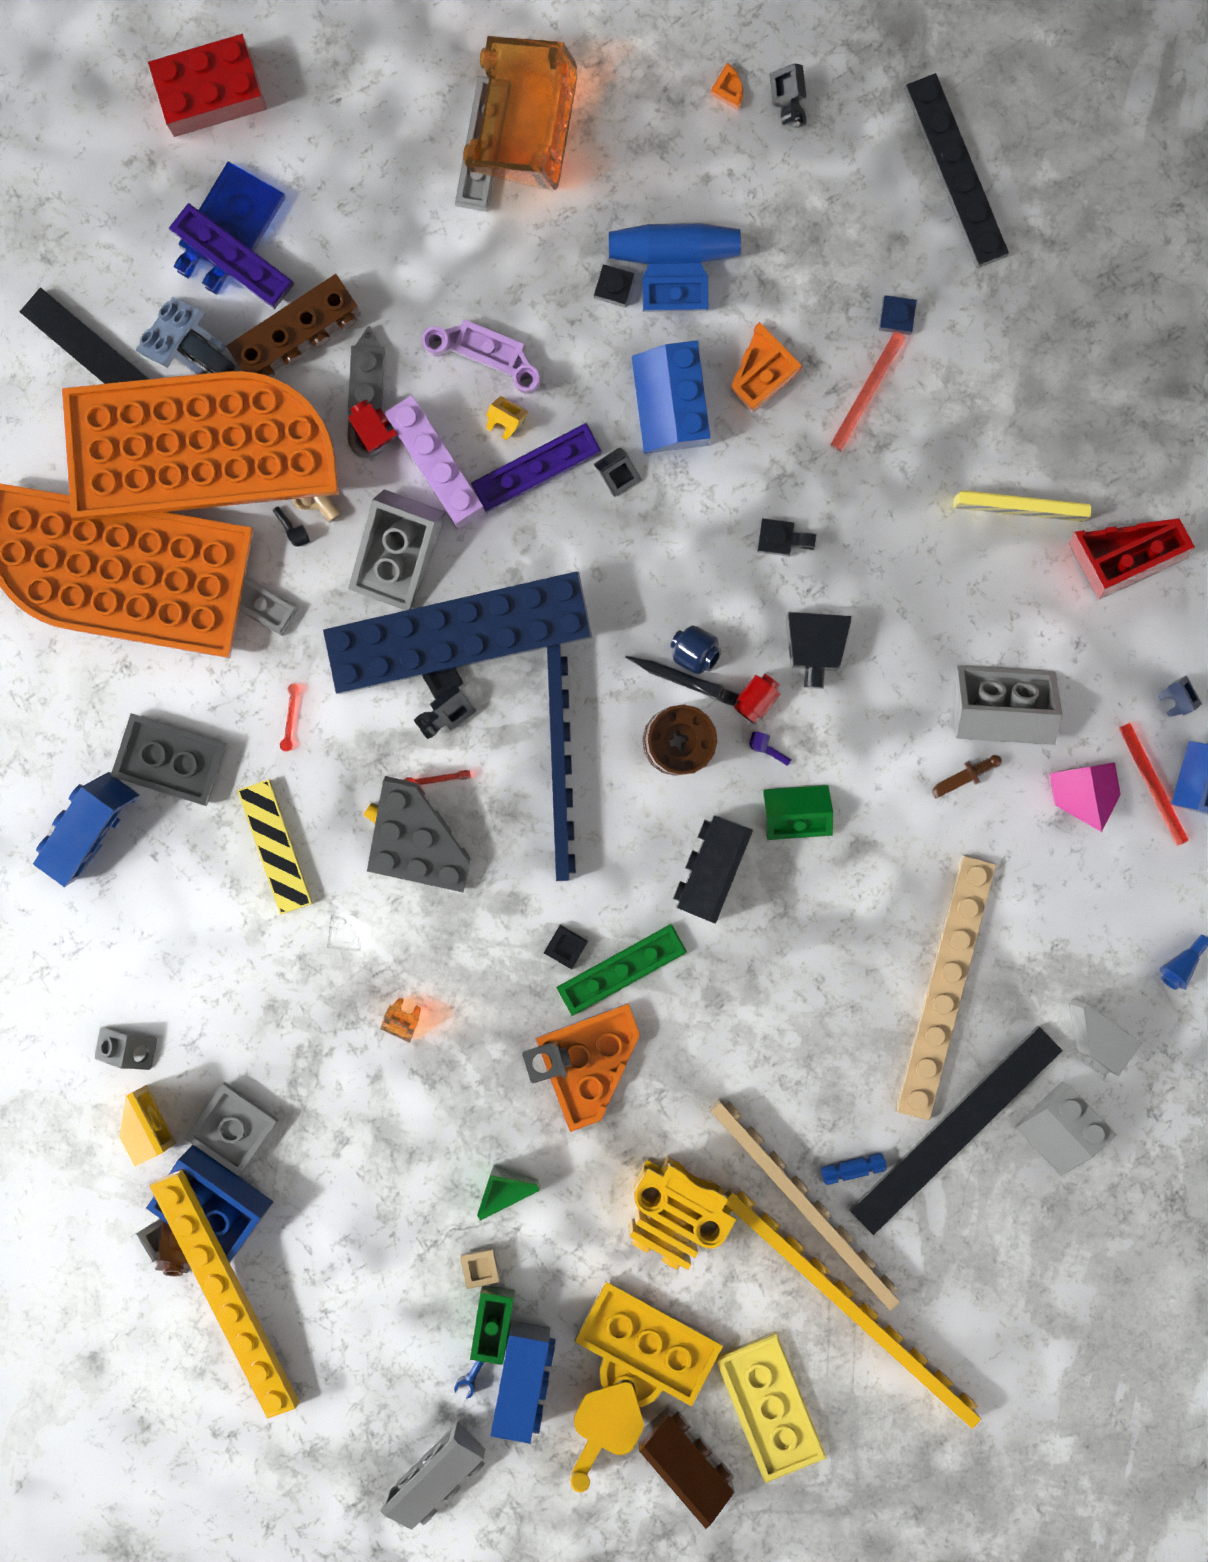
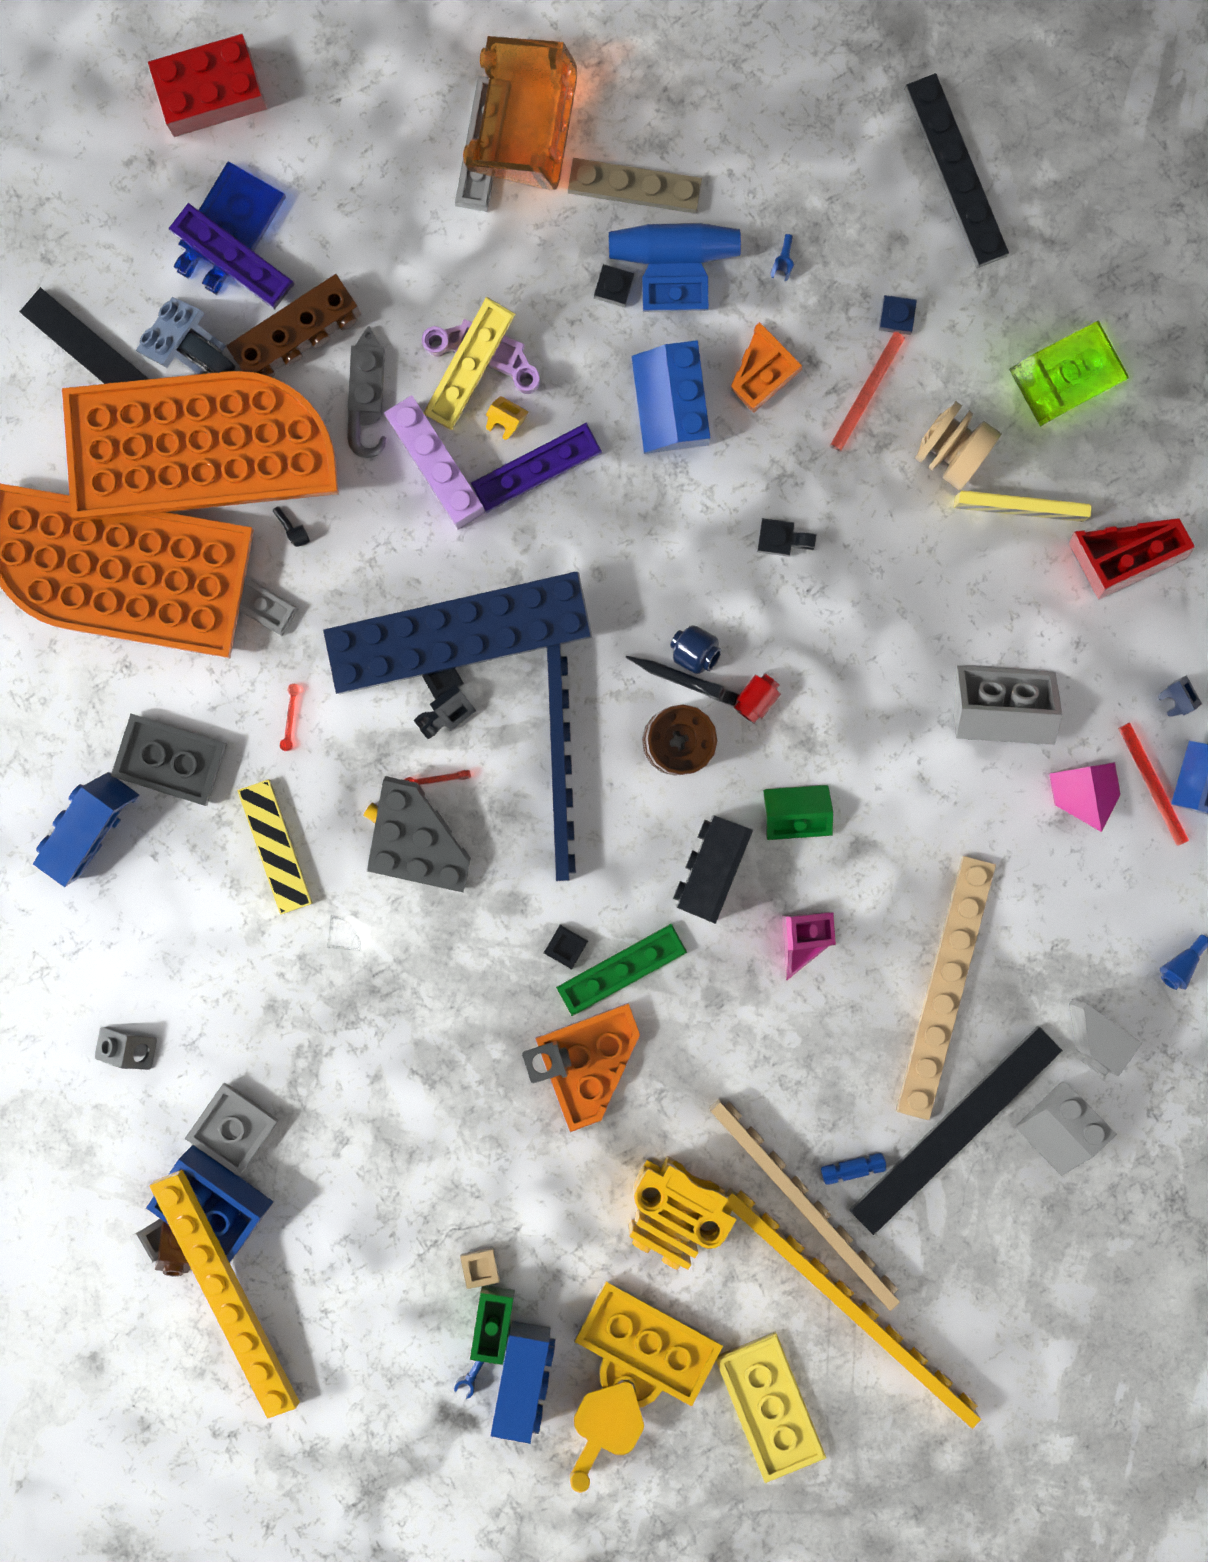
yellow slope [119,1085,176,1166] -> none
tan arm [292,496,342,523] -> none
red brick [348,399,397,454] -> none
light grey slope [348,489,445,610] -> none
clear orange tile [380,998,421,1043] -> none
light grey slope [380,1421,486,1530] -> none
green slope [477,1165,541,1221] -> none
black slope [594,448,642,497] -> none
reddish brown slope [638,1407,735,1529] -> none
orange tile [710,63,743,110] -> none
dark purple hand [749,732,792,766] -> none
black plate [769,63,807,128] -> none
black torso [786,612,851,689] -> none
reddish brown piece [932,755,1002,799] -> none
none -> light yellow tile [423,297,516,430]
none -> dark tan plate [568,158,702,214]
none -> blue hand [770,234,794,282]
none -> dark pink slope [782,912,836,980]
none -> tan wheel [915,401,1002,491]
none -> clear neon green slope [1009,320,1129,427]

